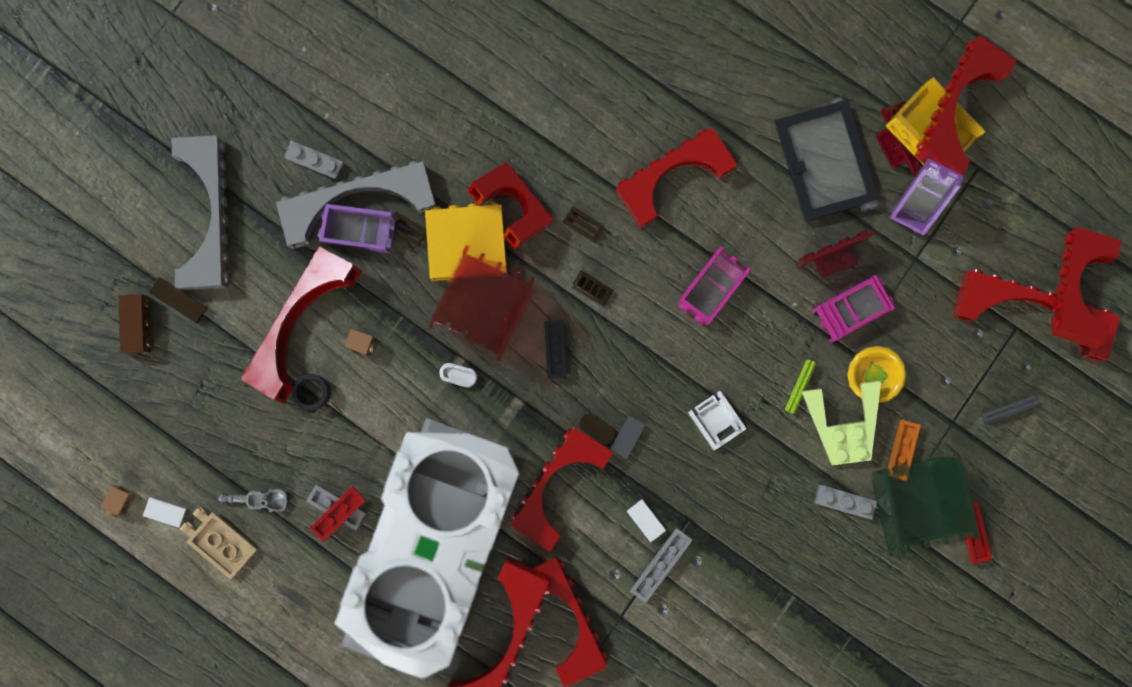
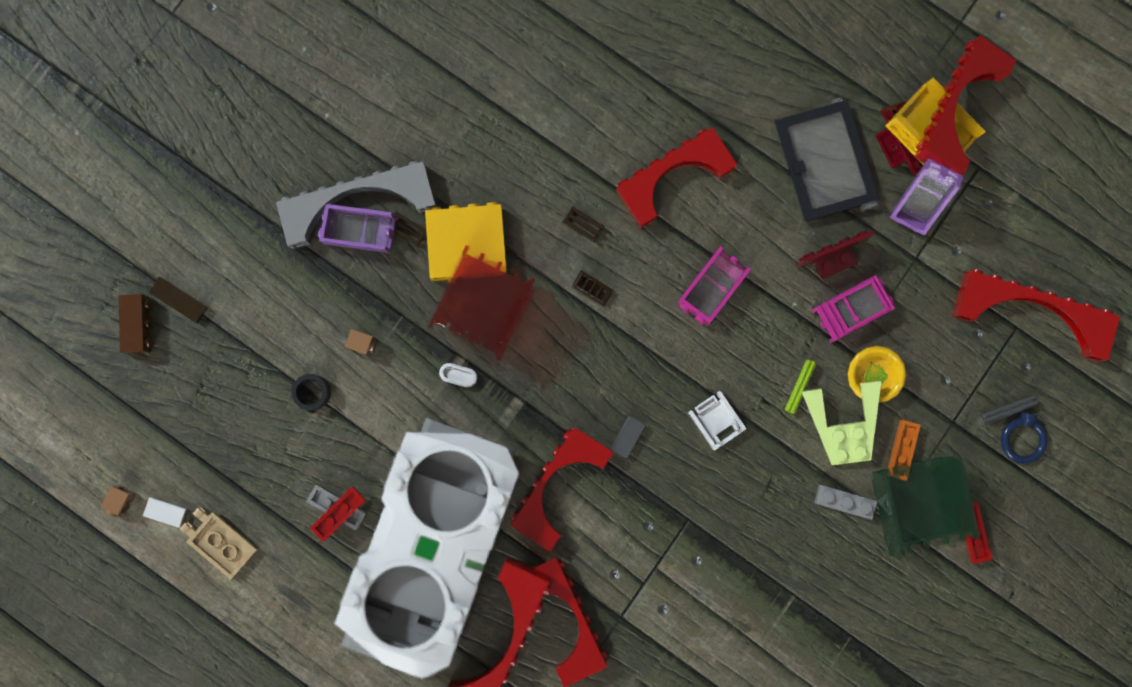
light grey arch [172,135,229,290] -> none
light grey piece [218,488,288,512] -> none
arch [241,246,362,404] -> none
light grey plate [284,141,344,181] -> none
red arch [468,162,554,250] -> none
black plate [544,320,567,379] -> none
dark brown tile [580,414,615,444] -> none
white tile [627,499,666,542] -> none
light grey plate [630,528,692,603] -> none
red arch [1050,226,1121,349] -> none
none -> dark blue piece [1001,413,1047,464]

